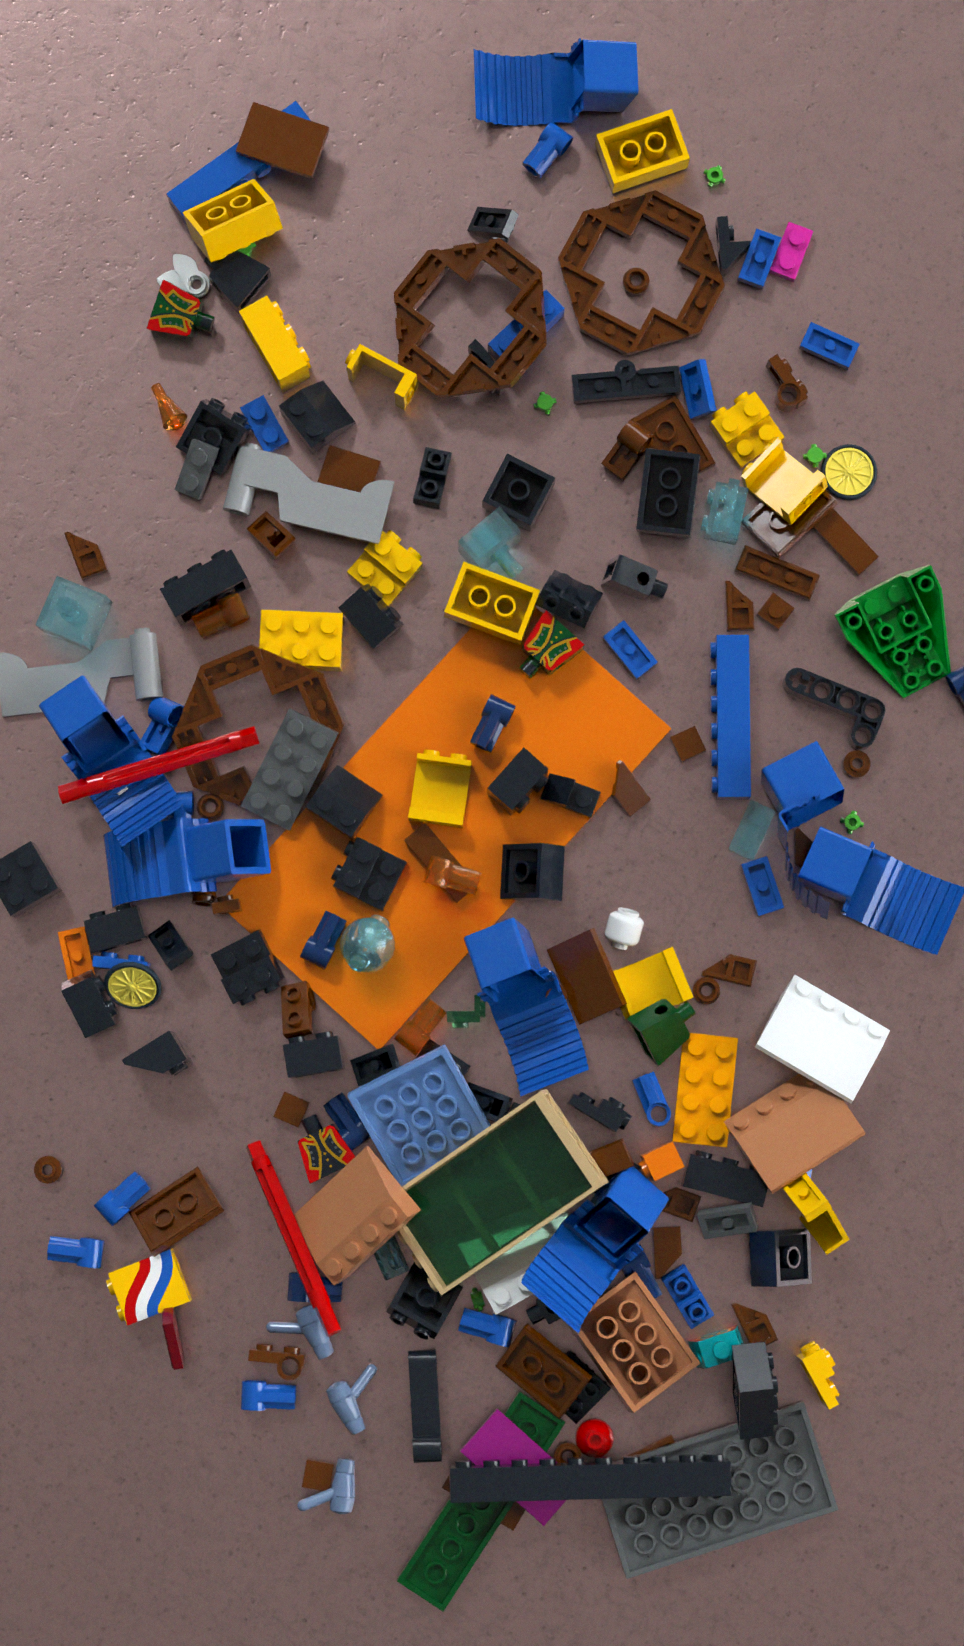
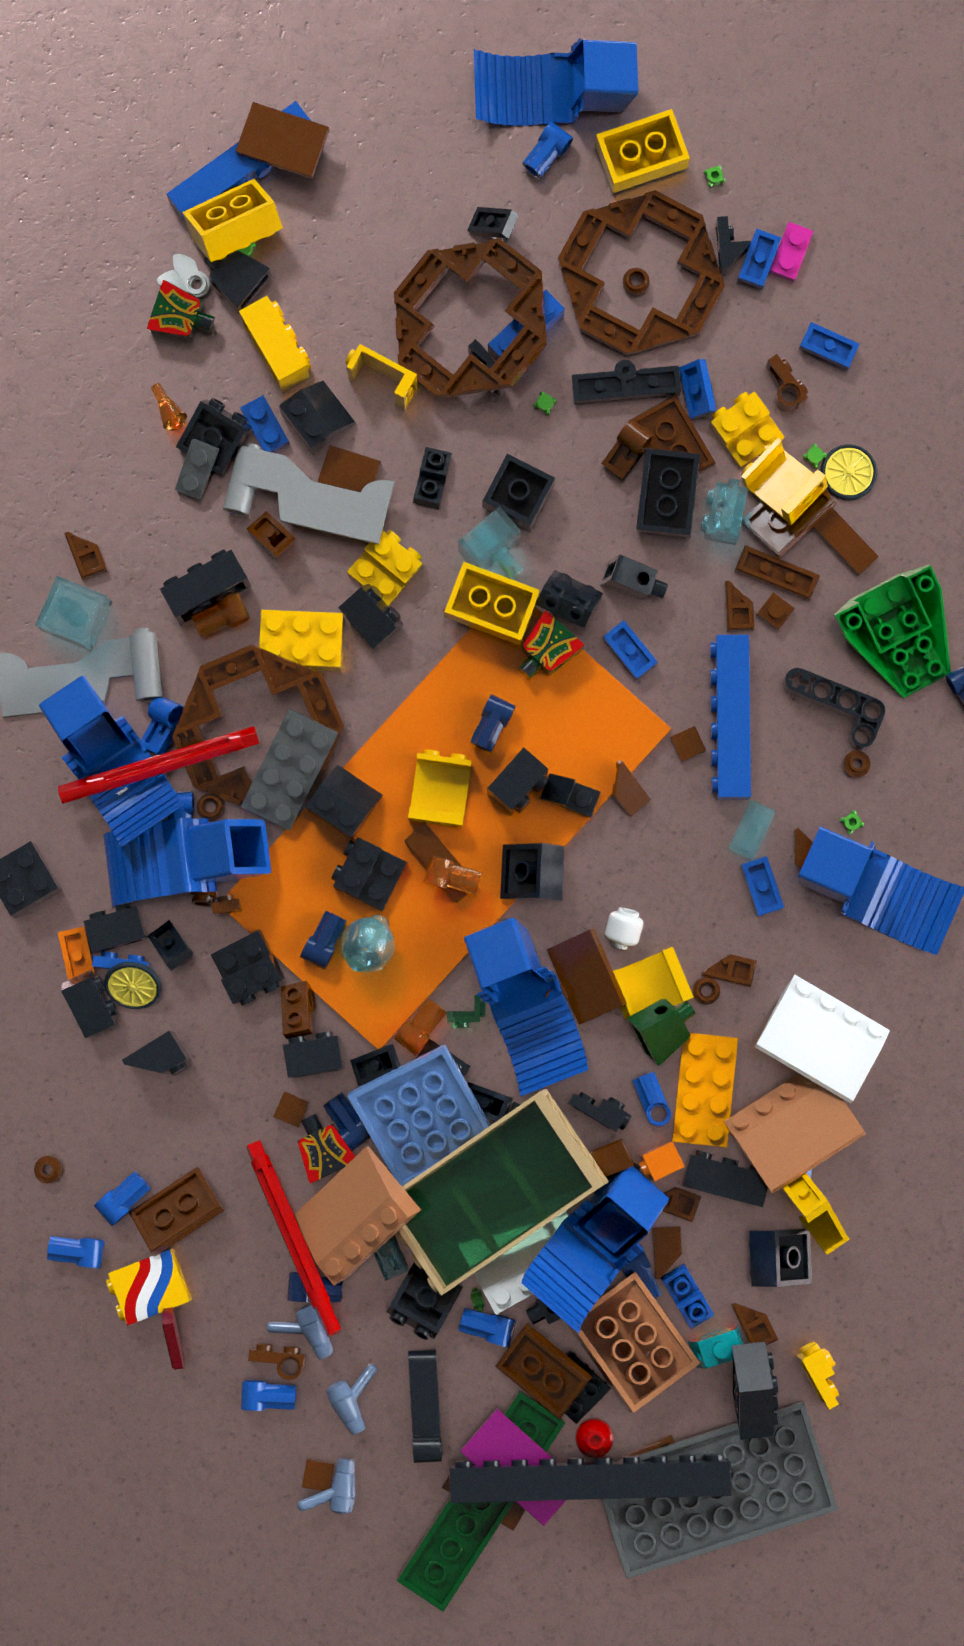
reddish brown plate [554,1442,582,1463] -> none
dark grey plate [697,1202,759,1239] -> none
blue piece [761,741,845,920] -> none

